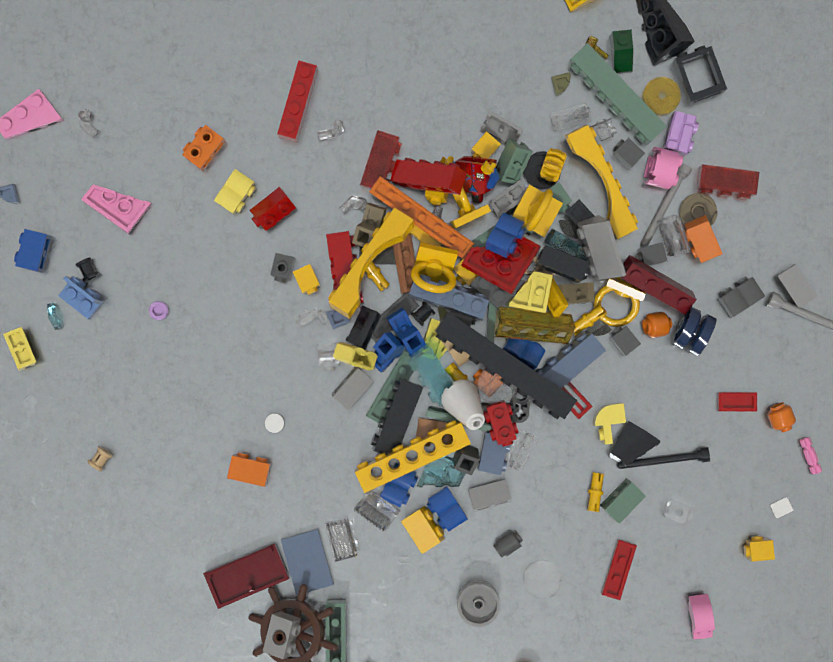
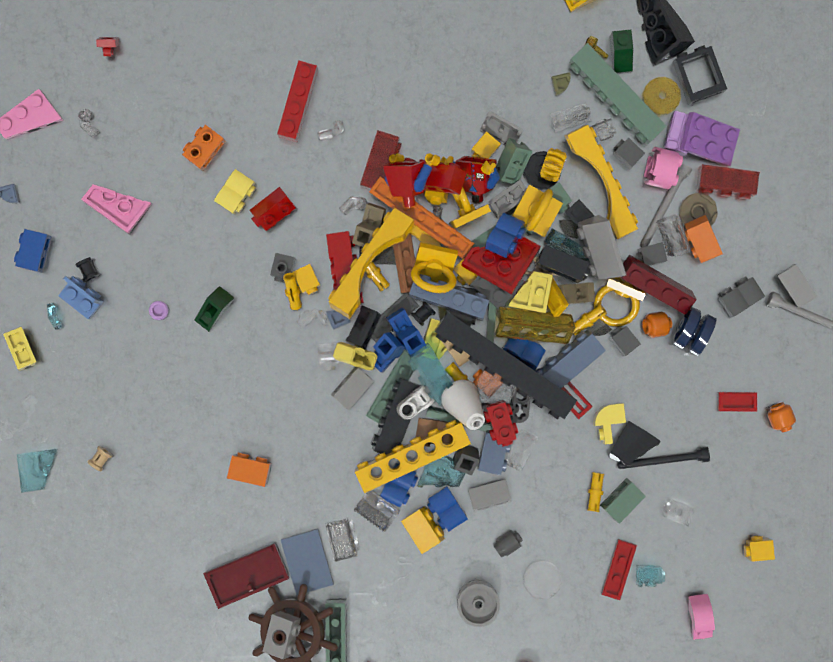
white tile [265,413,285,433] -> none
white sticker [770,497,793,518] -> none
bright pink axle [800,437,822,474] -> none
none -> clear light blue slope [17,449,57,493]
none -> tile [96,37,119,56]
none -> dark green slope [194,286,234,332]
none -> yellow pin [283,272,302,310]
none -> red torso [383,153,441,207]
none -> white piece [397,385,435,419]
none -> clear light blue brick [636,565,665,587]
none -> medium lavender plate [680,112,740,166]

